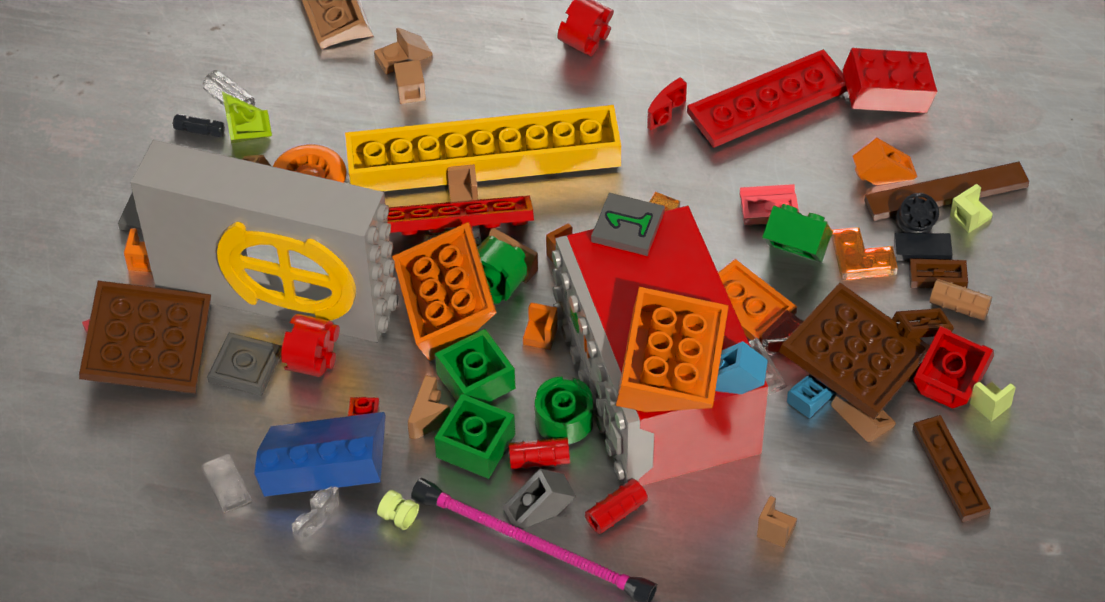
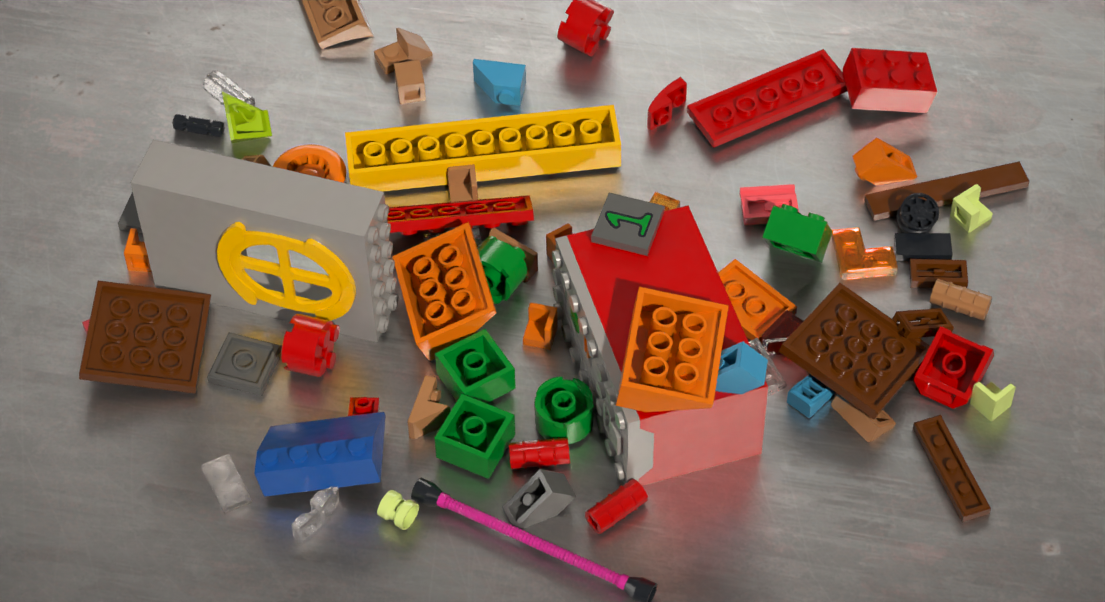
medium nougat panel [757,496,797,548] -> none
none -> dark azure slope [473,59,526,106]

